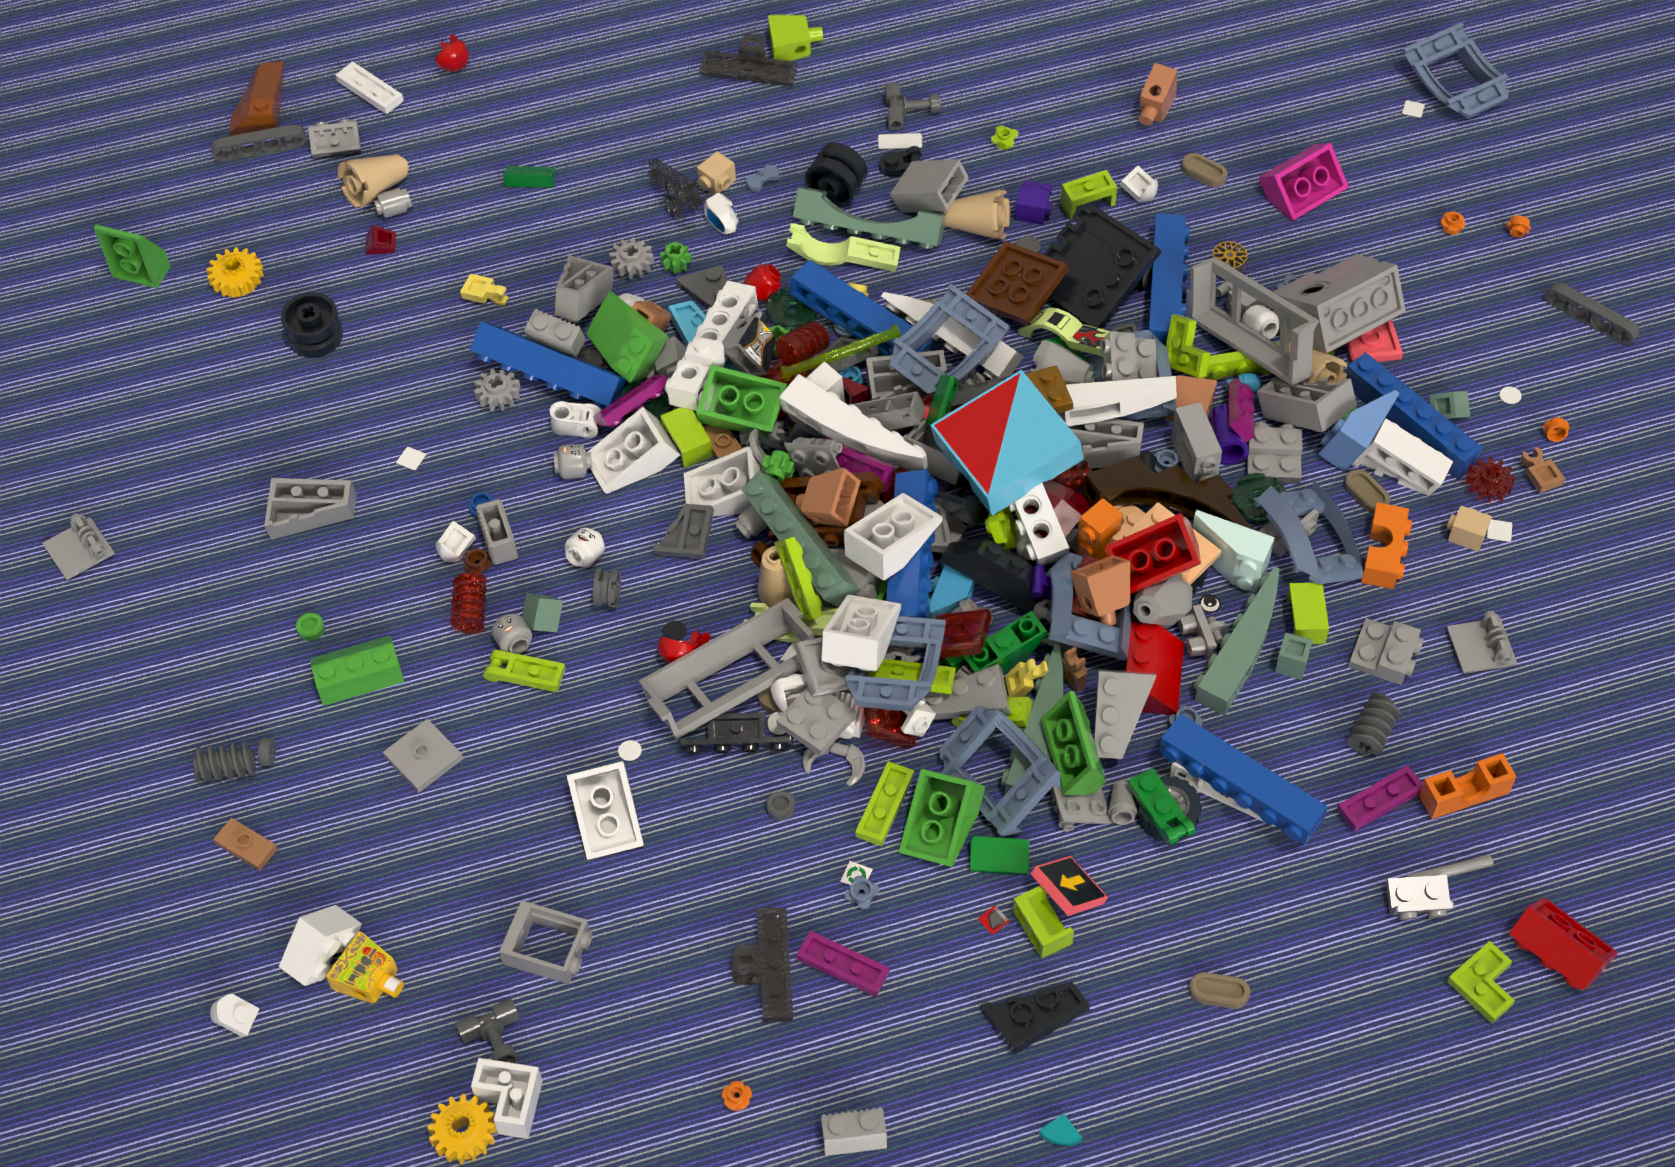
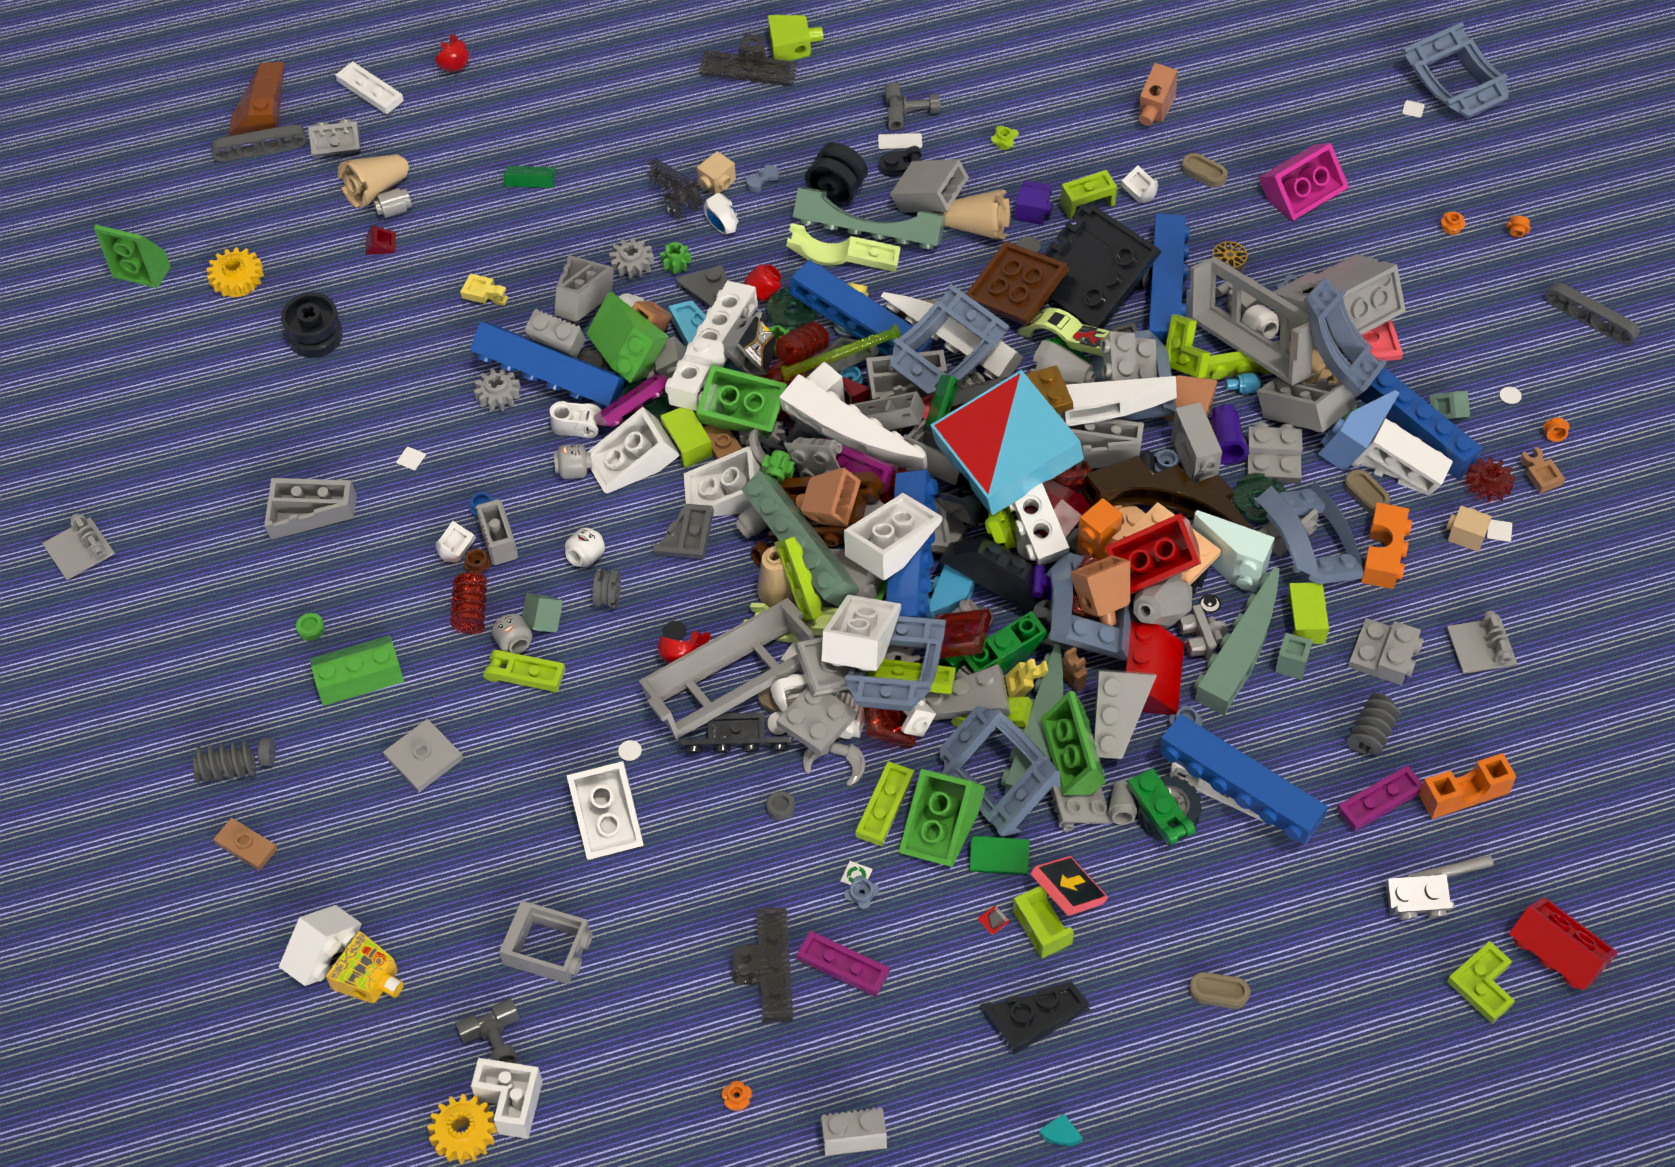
white plate [210,994,259,1037] -> none
magenta plate [1229,378,1255,442] -> none
none -> sand blue wedge [1304,278,1387,397]

